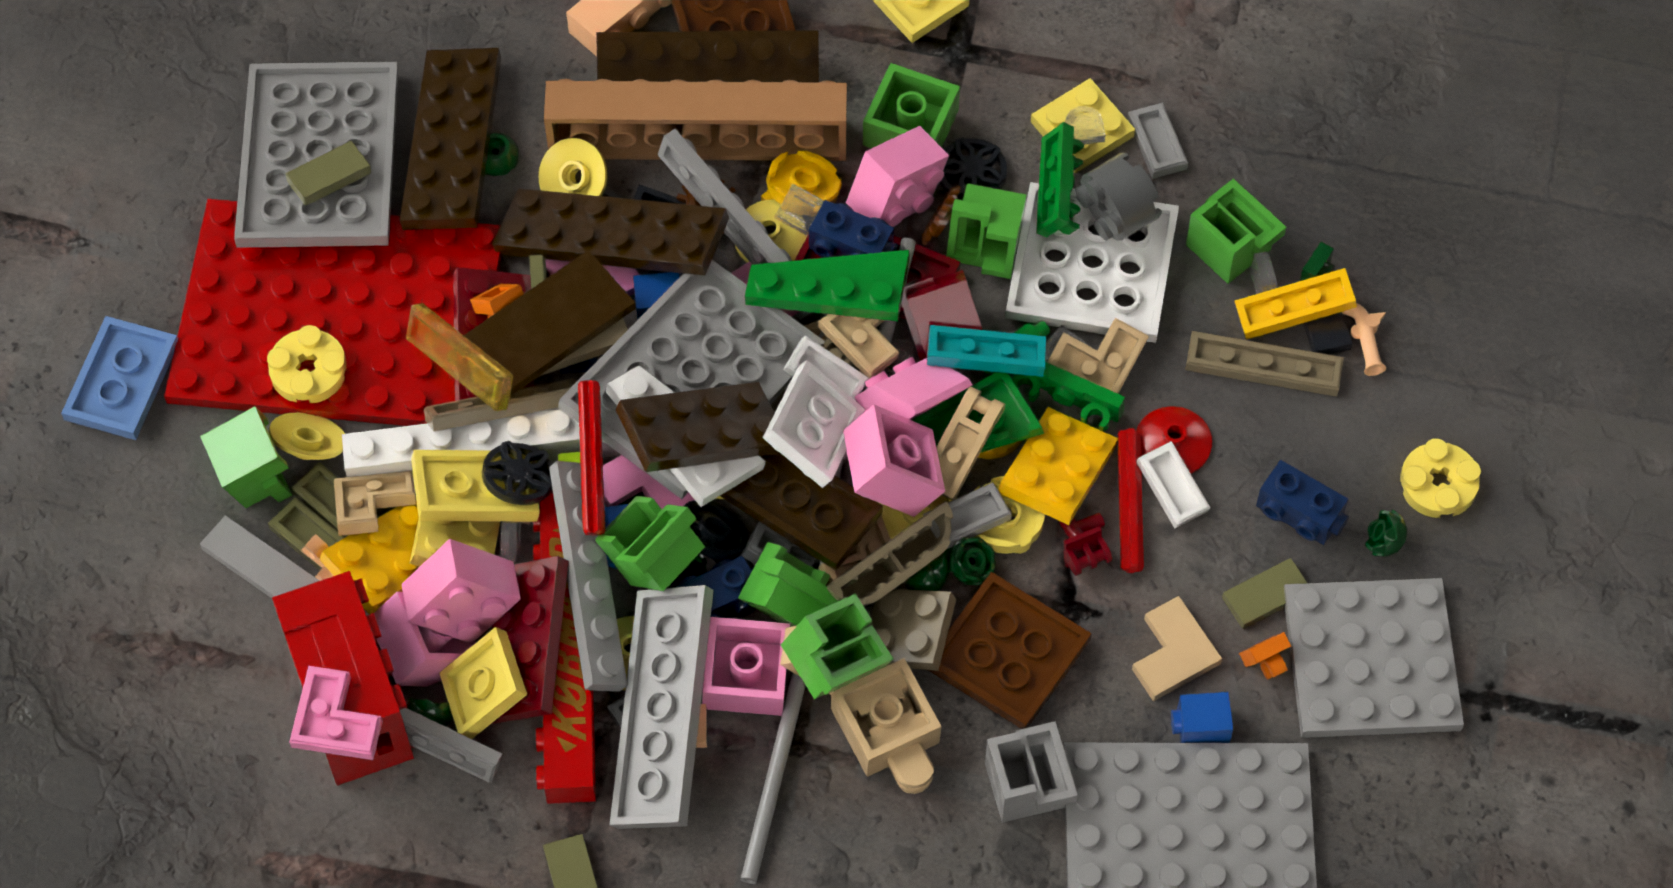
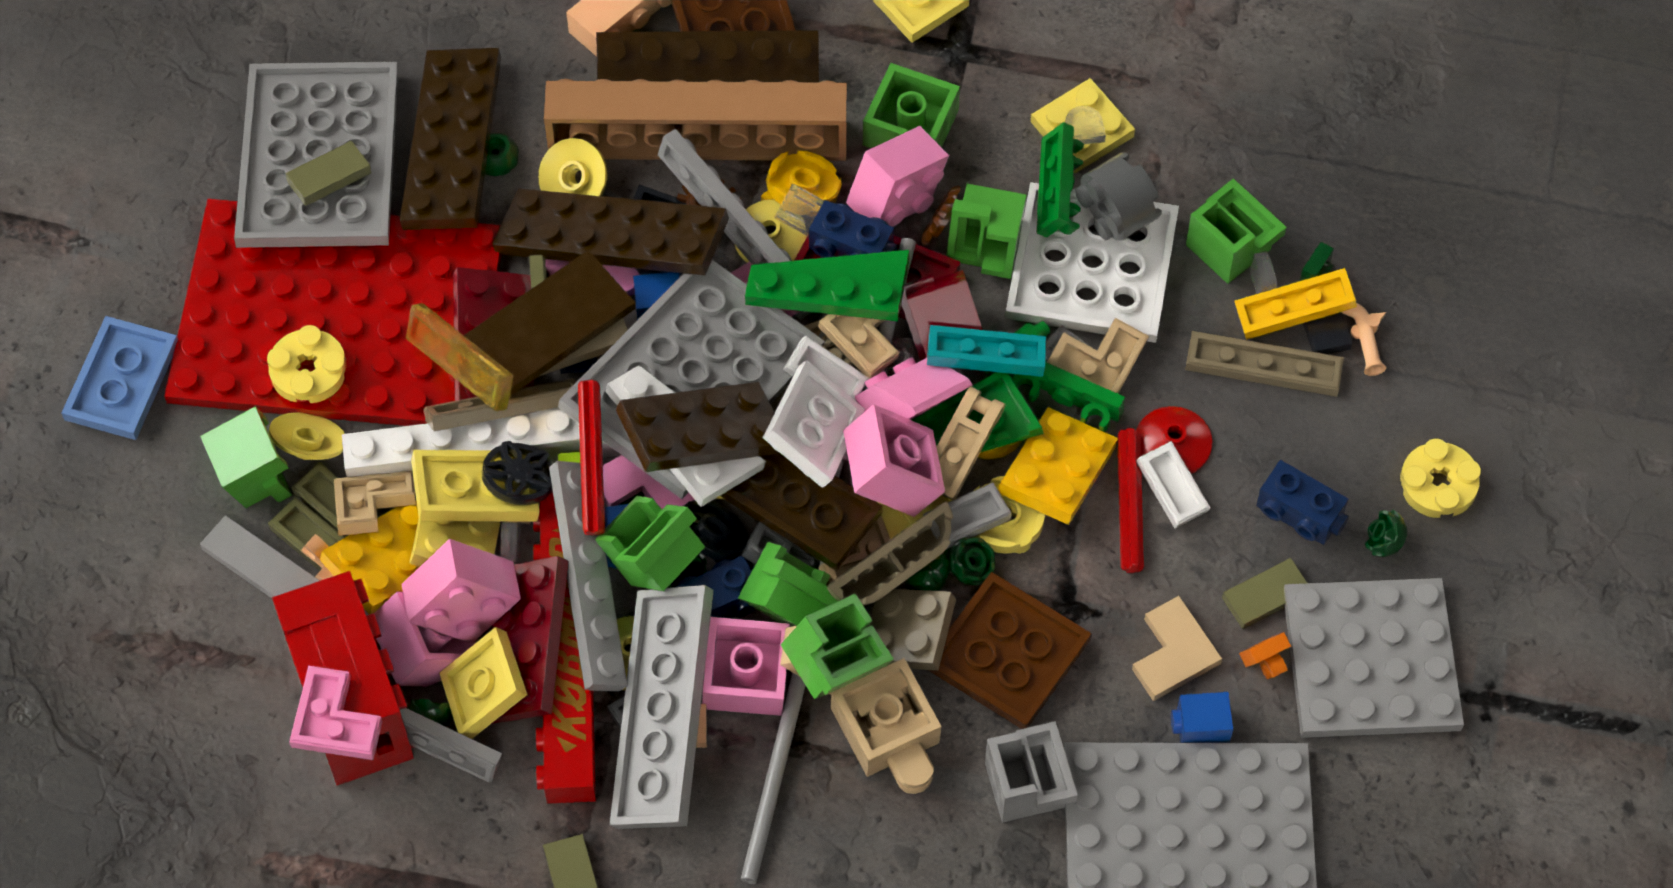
orange tile [470,283,524,318] -> none
black wheel [939,137,1007,200] -> none
dark red arm [1058,512,1113,576] -> none
light grey tile [1127,102,1188,179] -> none

